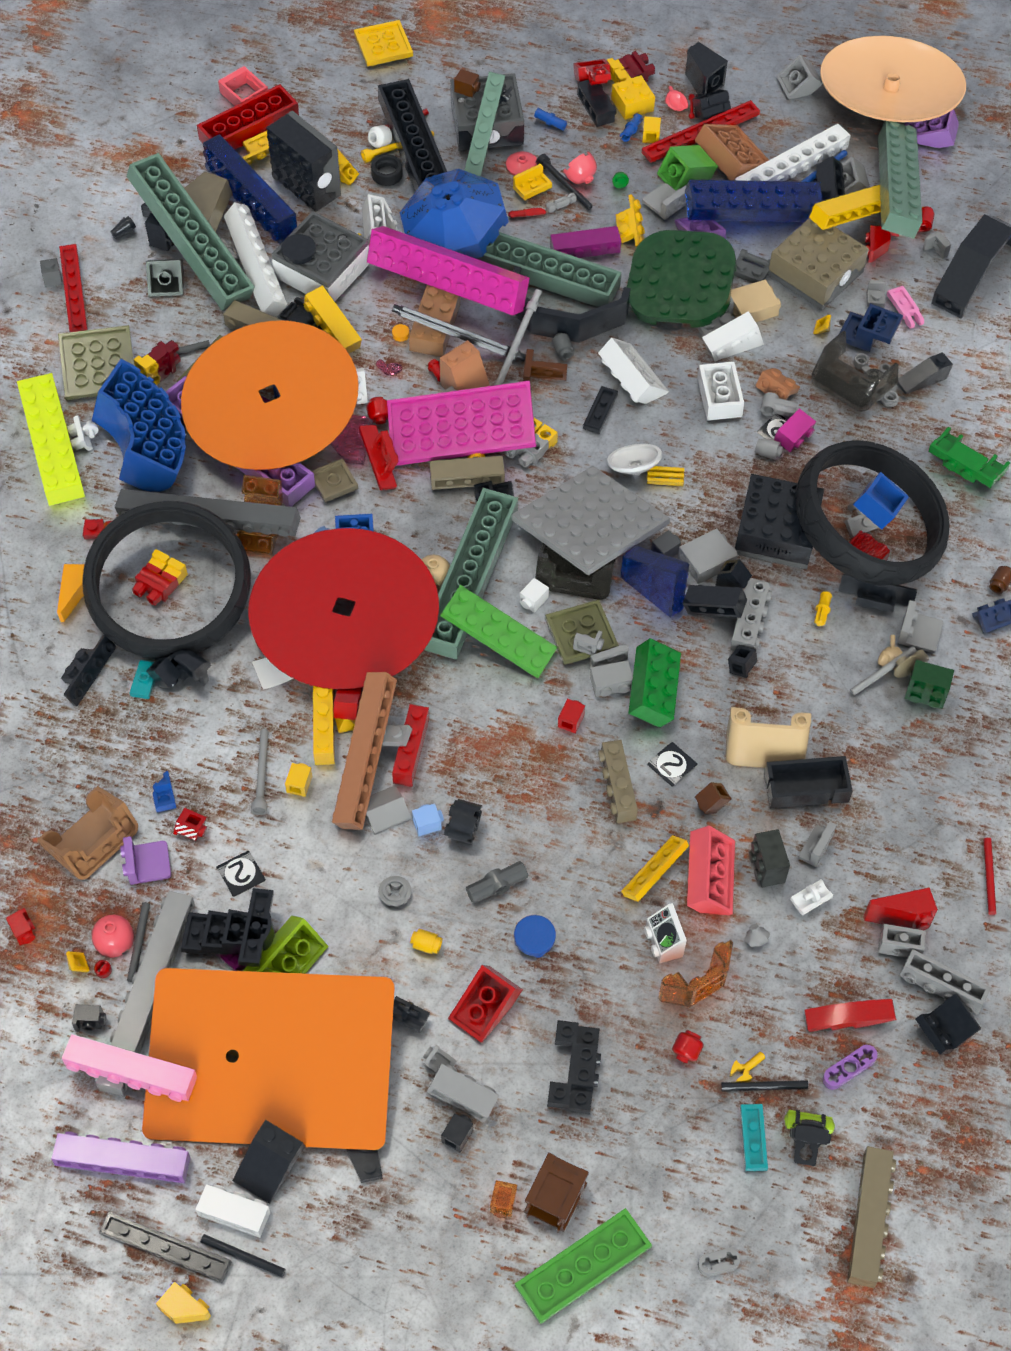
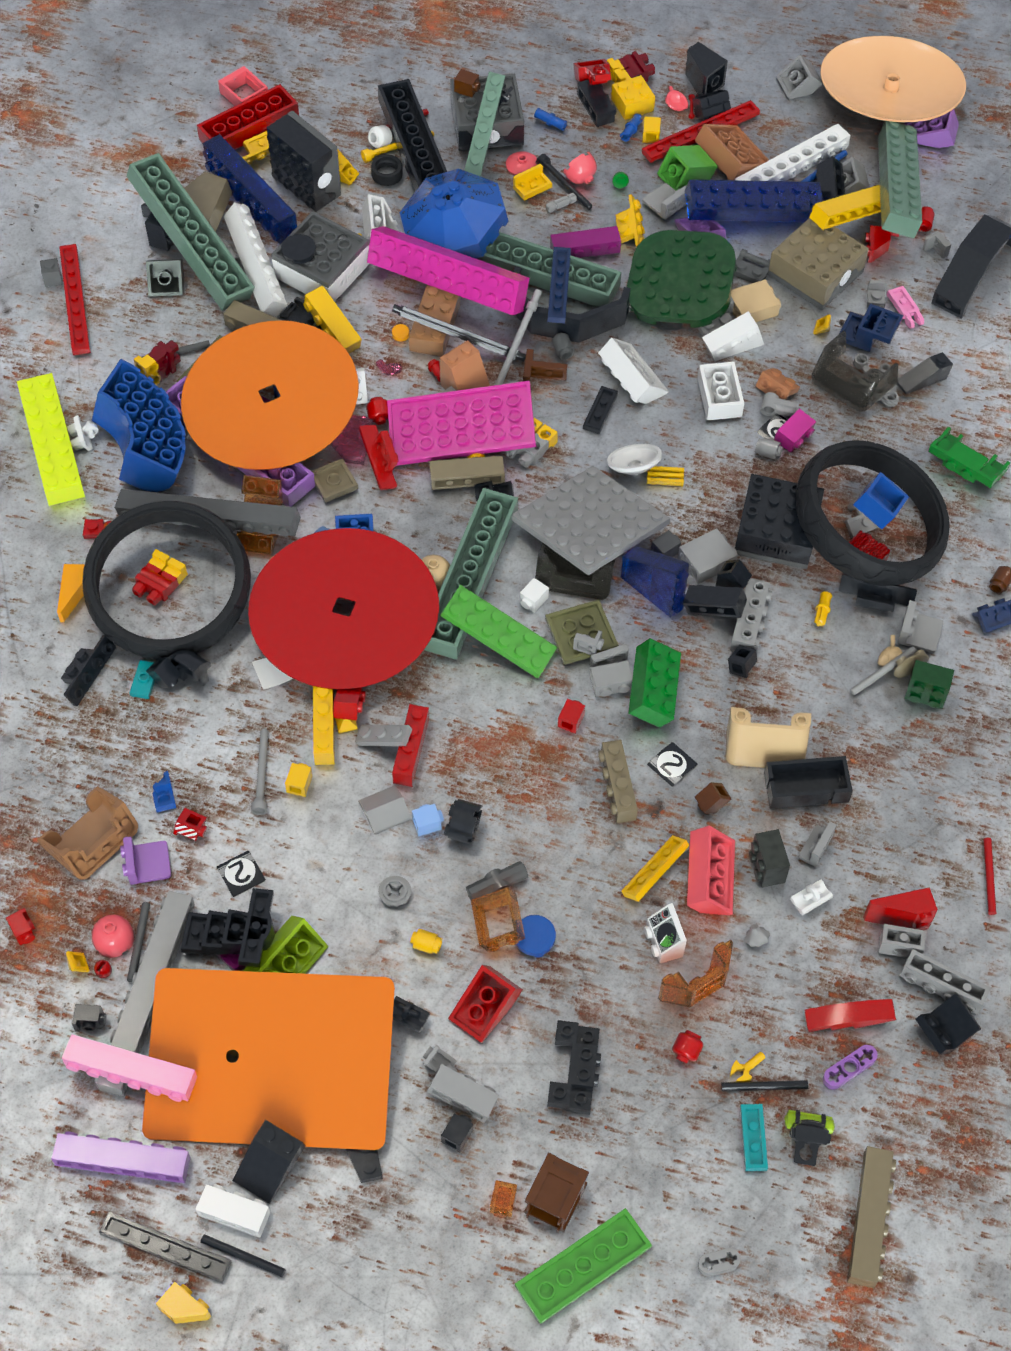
plate [58,325,134,400] -> none
black cone [110,216,136,239] -> none
nougat brick [332,672,397,830] -> none
yellow plate [354,20,413,67] -> none
red piece [508,208,546,218] -> none
none -> clear orange window [471,887,525,952]
none -> dark blue plate [547,247,571,324]

